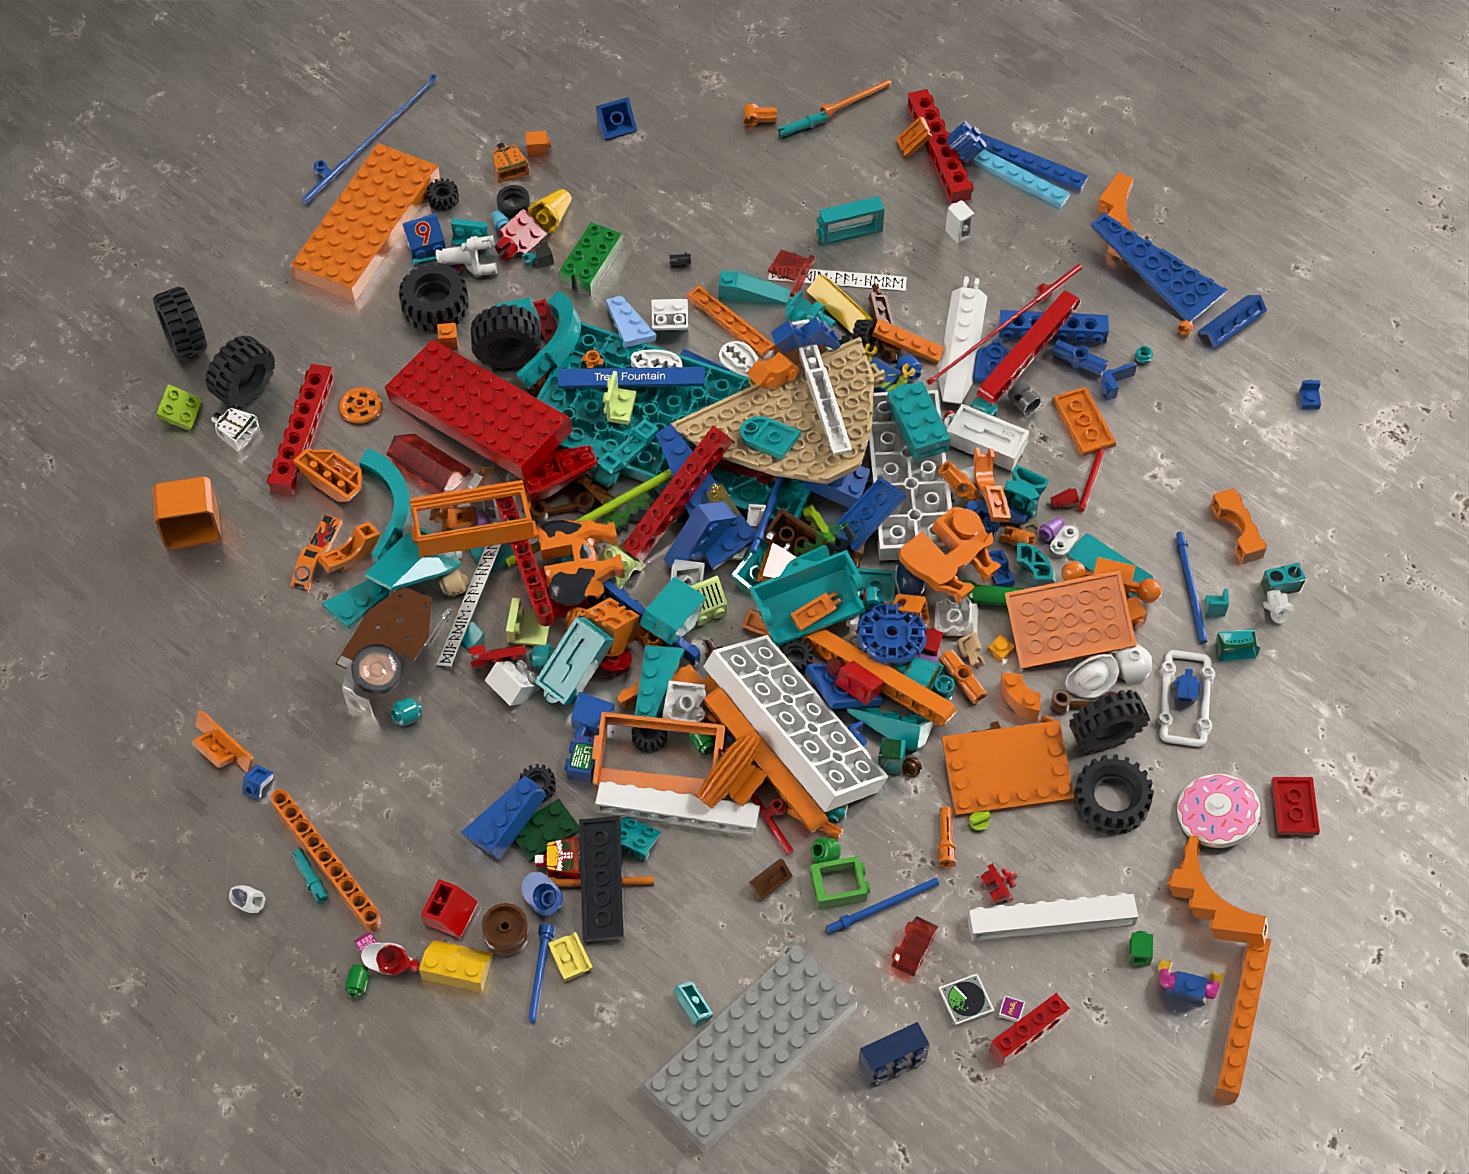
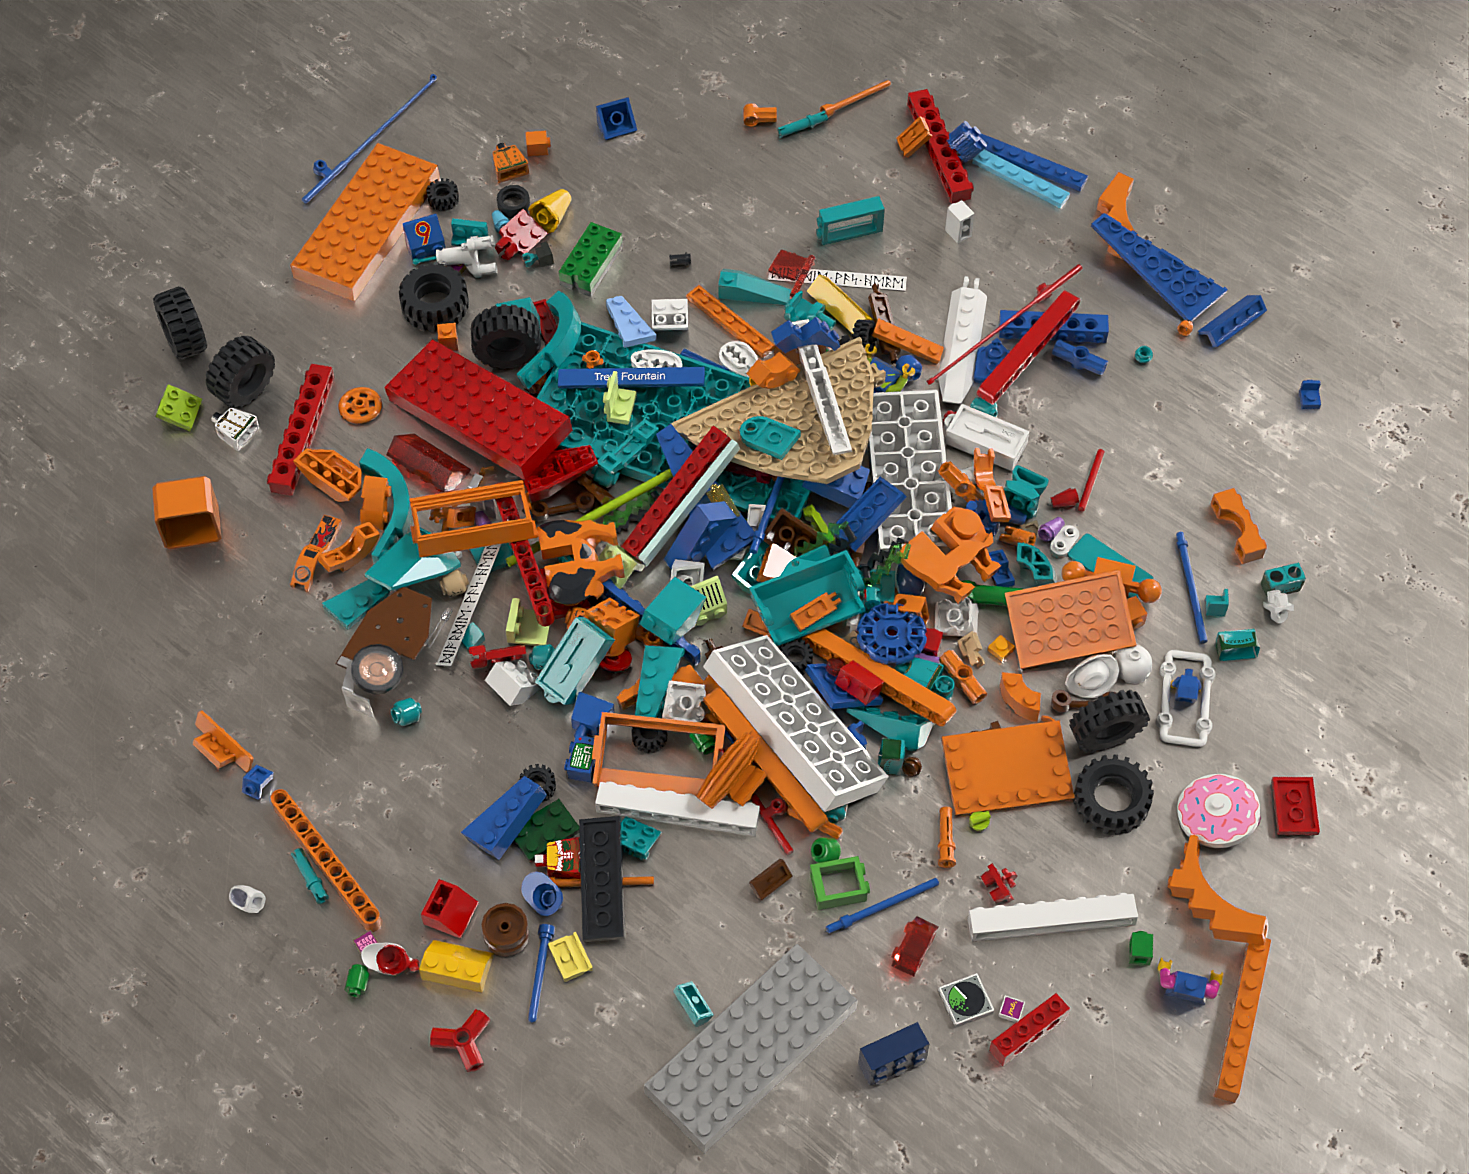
teal piece [887,381,951,462] -> none
dark grey wheel [1007,381,1042,415] -> none
orange tile [1052,387,1116,457] -> none
blue bracket [1101,362,1137,400] -> none
none -> orange brick [360,476,391,530]
none -> red piece [430,1009,491,1073]
none -> light aqua tile [638,439,740,567]
none -> piece [858,537,911,586]

